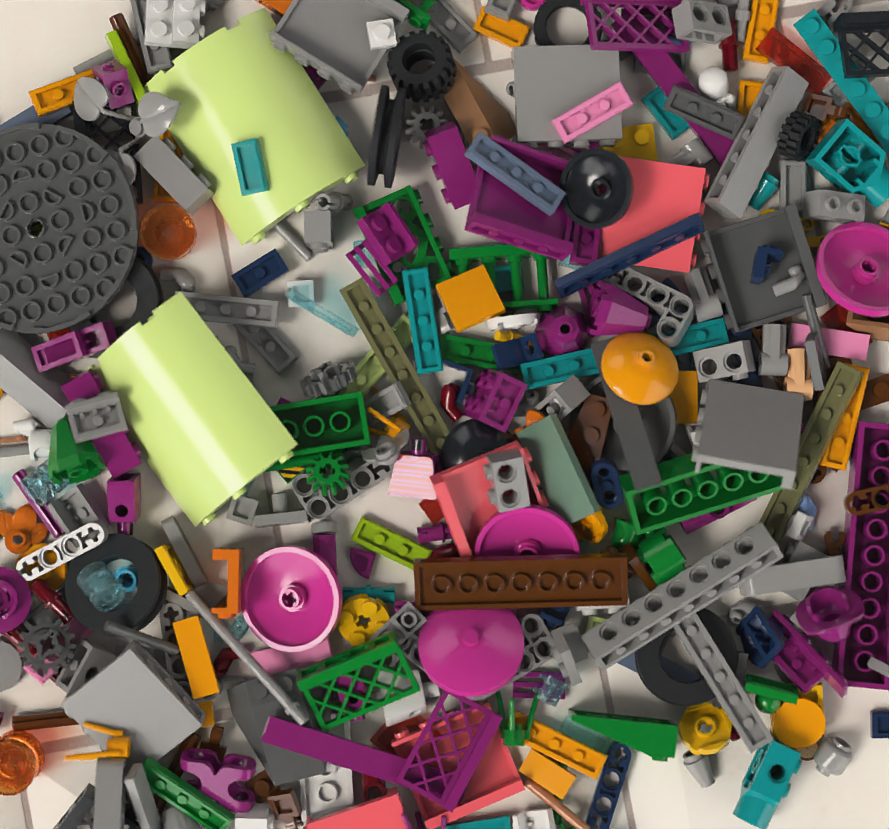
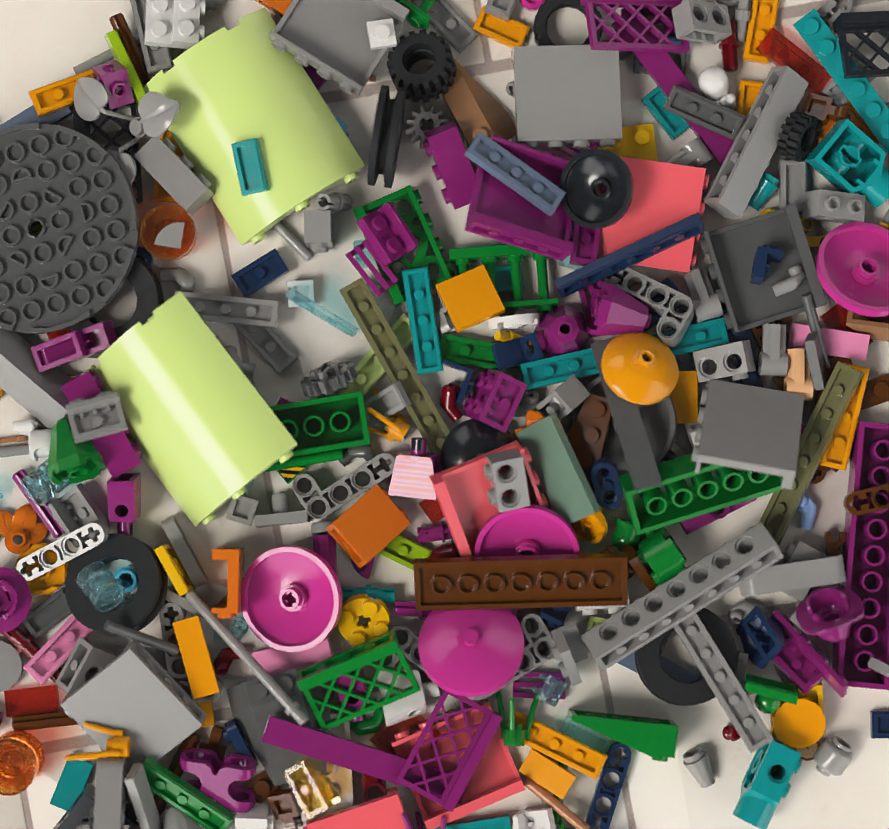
dark grey gear [18,617,76,676] -> none
dark red axle [30,578,74,625] -> none
green gear [306,451,351,497] -> none
light grey plate [362,429,410,465] -> none
light grey slope [369,601,427,658] -> none
bright pink tile [551,81,633,144] -> none
yellow plate [679,702,732,755] -> none
white plate [786,511,814,541] -> none
none -> clear red tile [4,684,60,717]
none -> teal tile [49,754,95,811]
none -> light grey tile [154,222,185,249]
none -> dark blue plate [222,719,258,766]
none -> clear yellow slope [282,760,341,820]
none -> orange panel [326,484,411,568]
none -> green arm [350,708,385,736]

